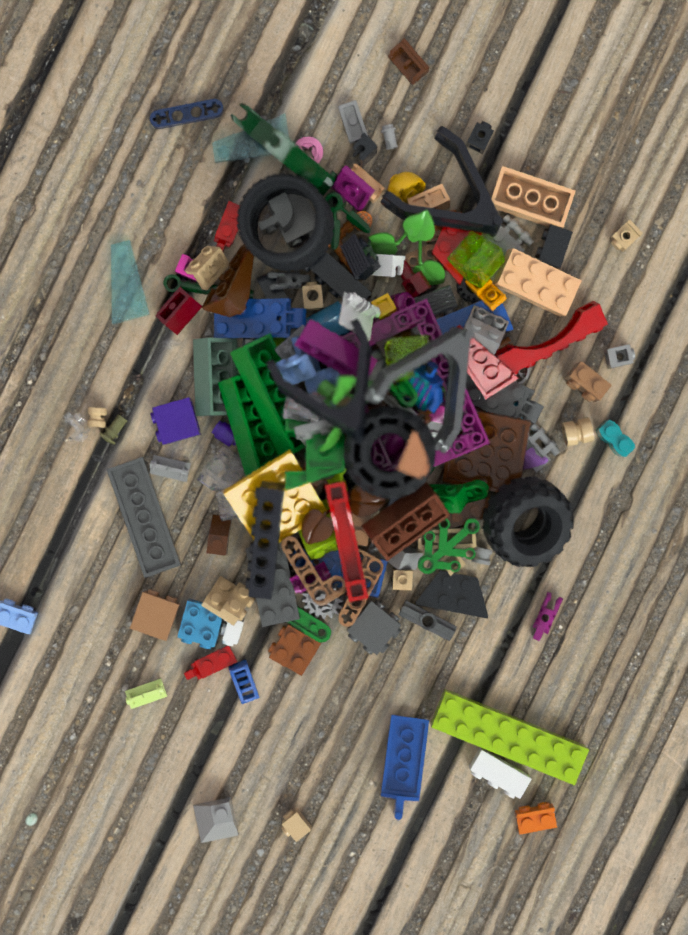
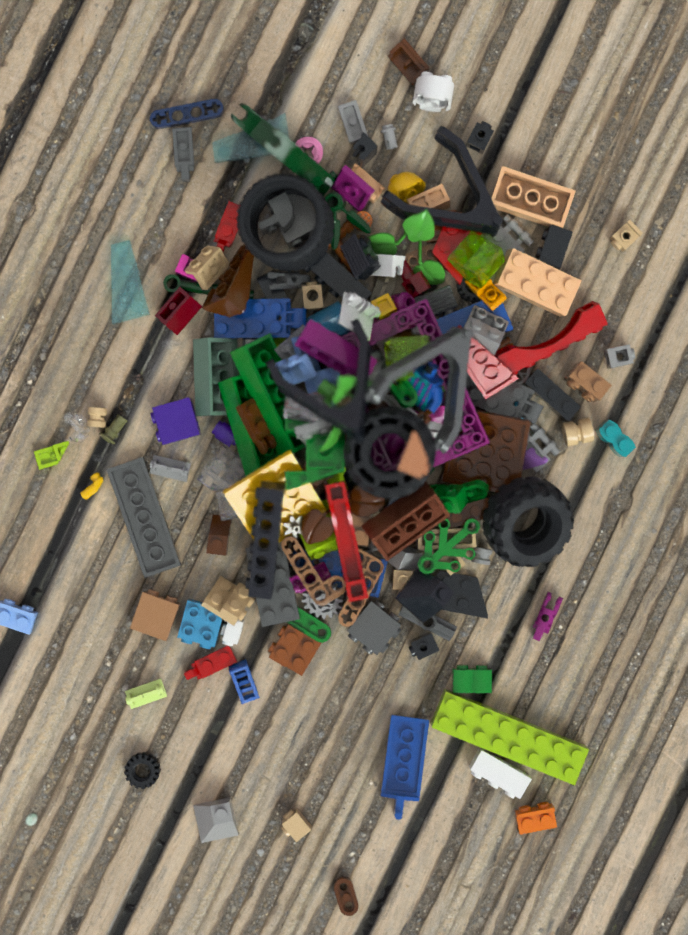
none -> lime slope [34,441,69,470]
none -> yellow arm [81,472,103,500]
none -> black tyre [124,752,161,789]
none -> dark grey hinge [172,127,195,182]
none -> reddish brown hinge [236,398,277,454]
none -> plant [283,516,303,538]
none -> reddish brown plate [334,876,358,916]
none -> black slope [395,568,454,623]
none -> black brick [409,631,440,660]
none -> white brick [413,72,454,112]
none -> green brick [452,664,492,693]
none -> black arch [523,369,581,422]

